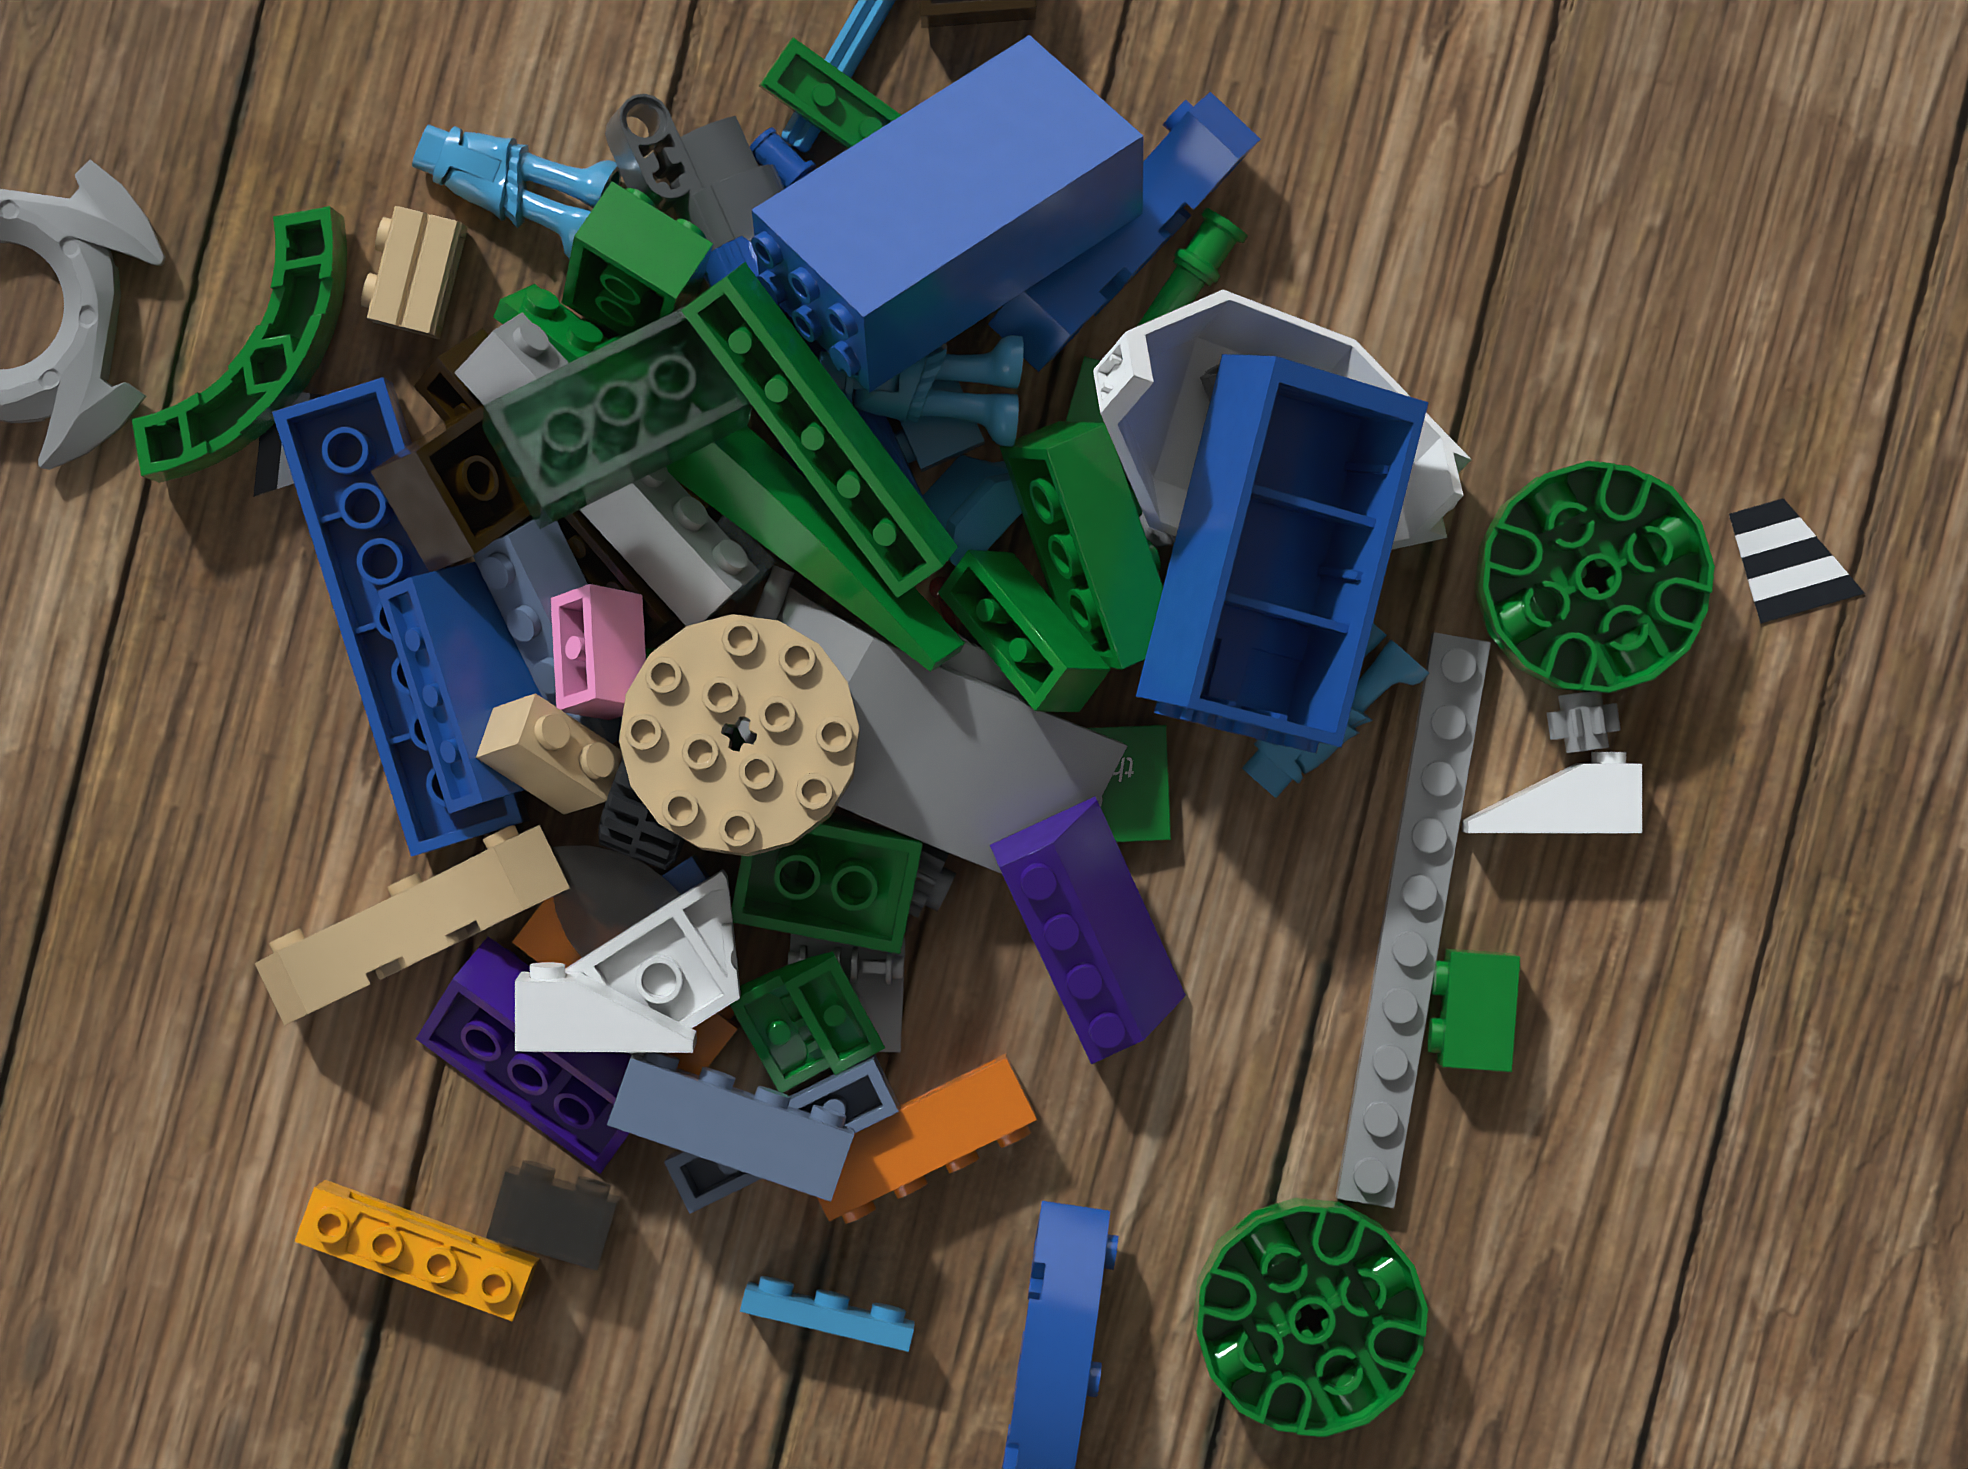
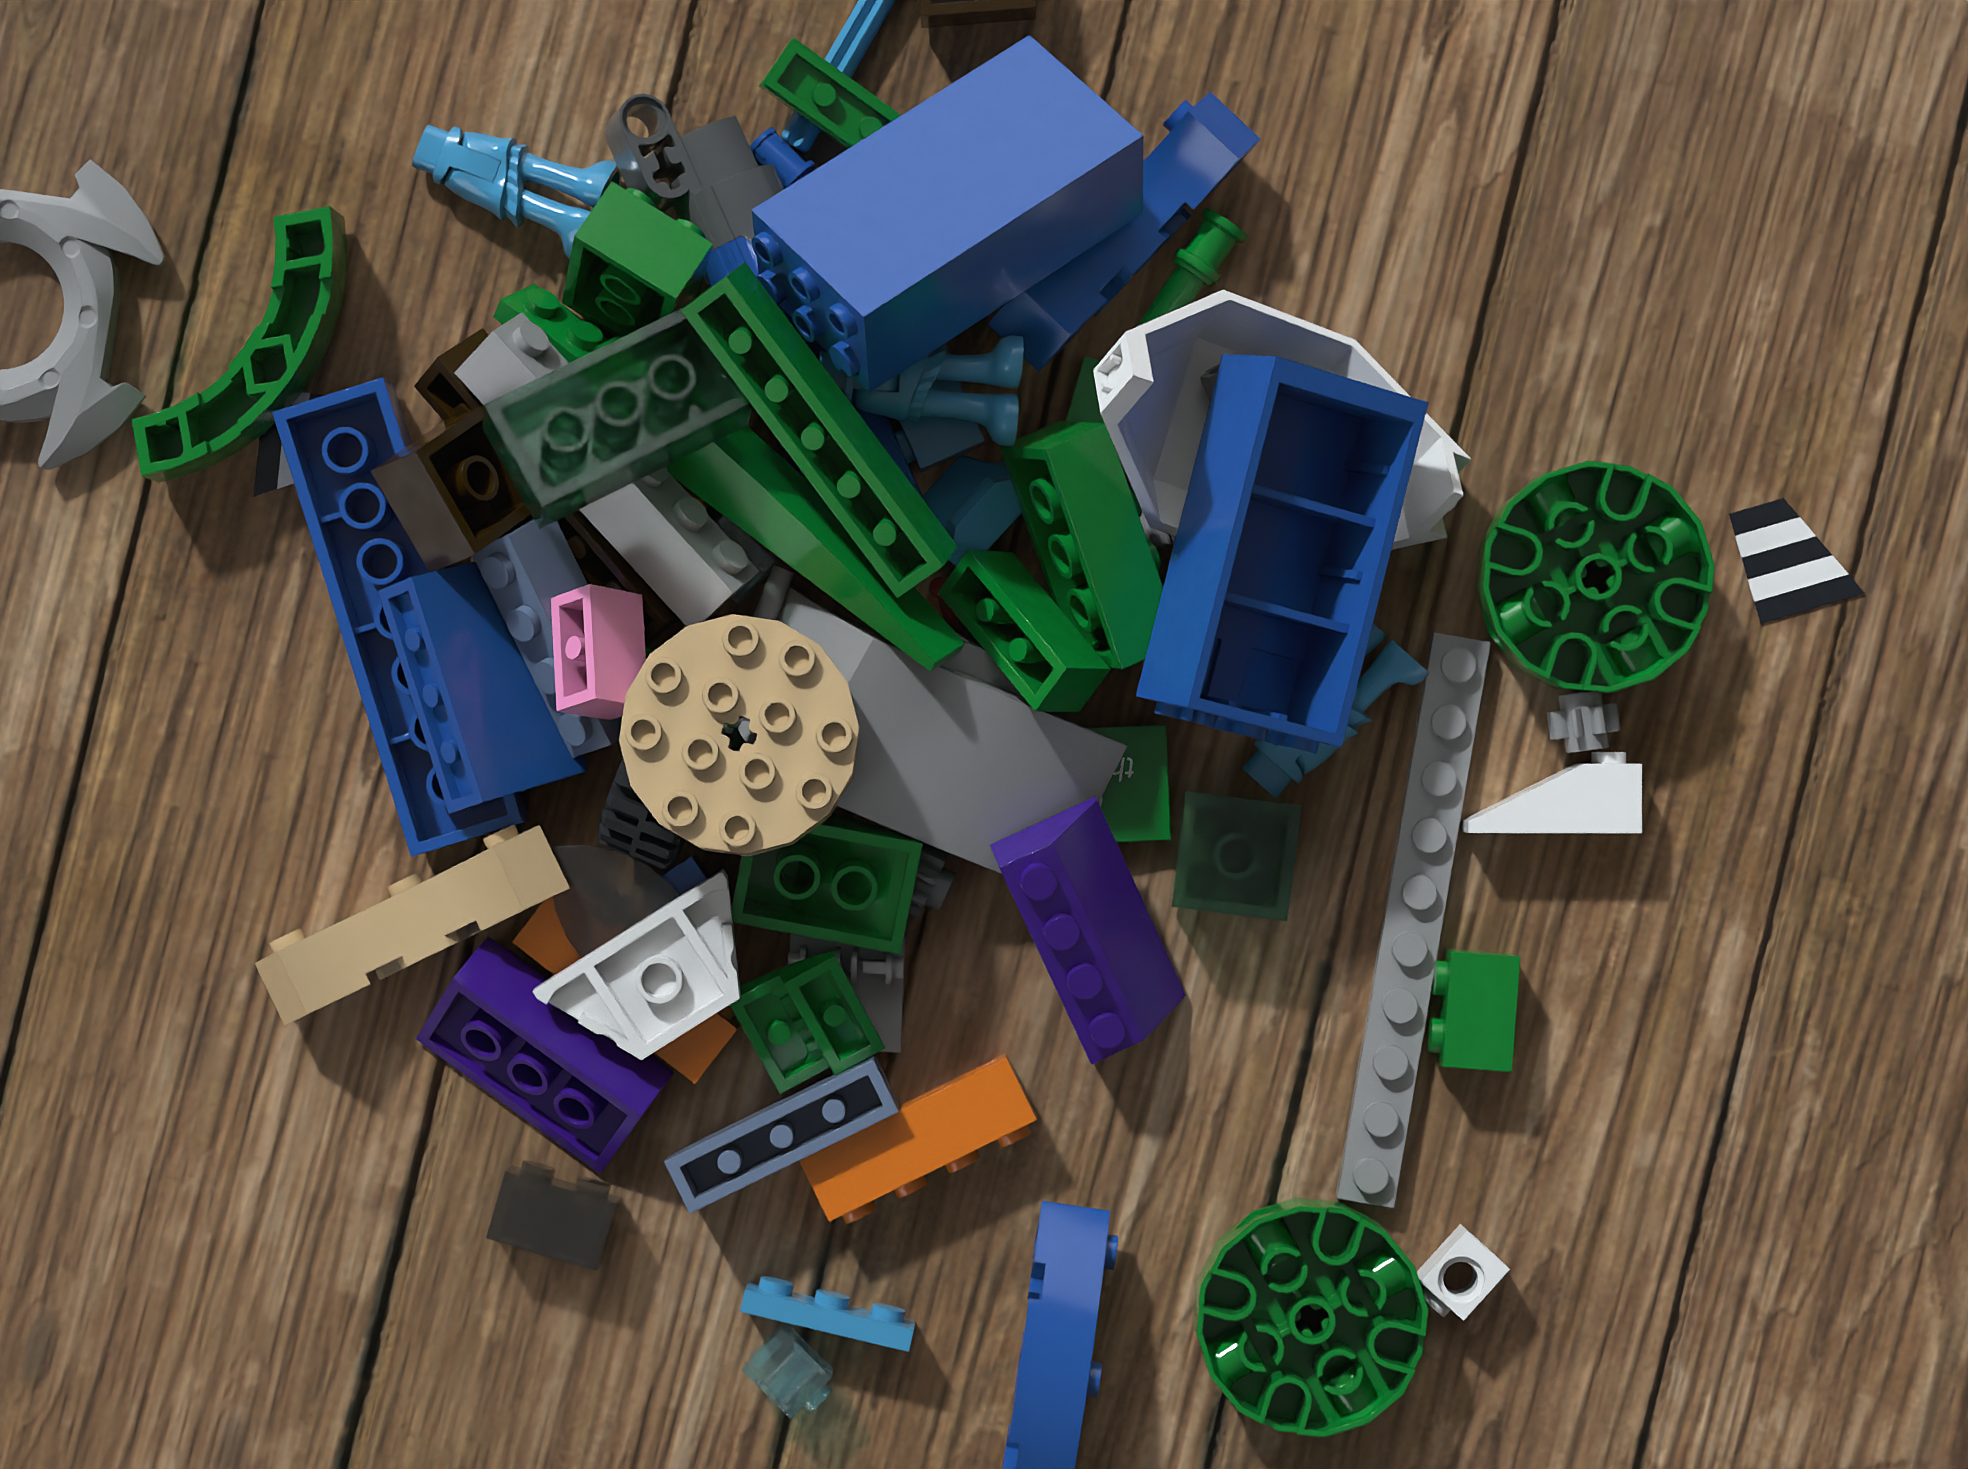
light orange brick [294,1180,540,1321] -> none
tan brick [361,206,468,339] -> none
tan brick [476,693,622,814] -> none
white slope [515,962,697,1053] -> none
sand blue brick [607,1052,854,1202] -> none
none -> clear light blue brick [742,1322,834,1419]
none -> clear green brick [1169,790,1302,921]
none -> white brick [1417,1224,1510,1321]

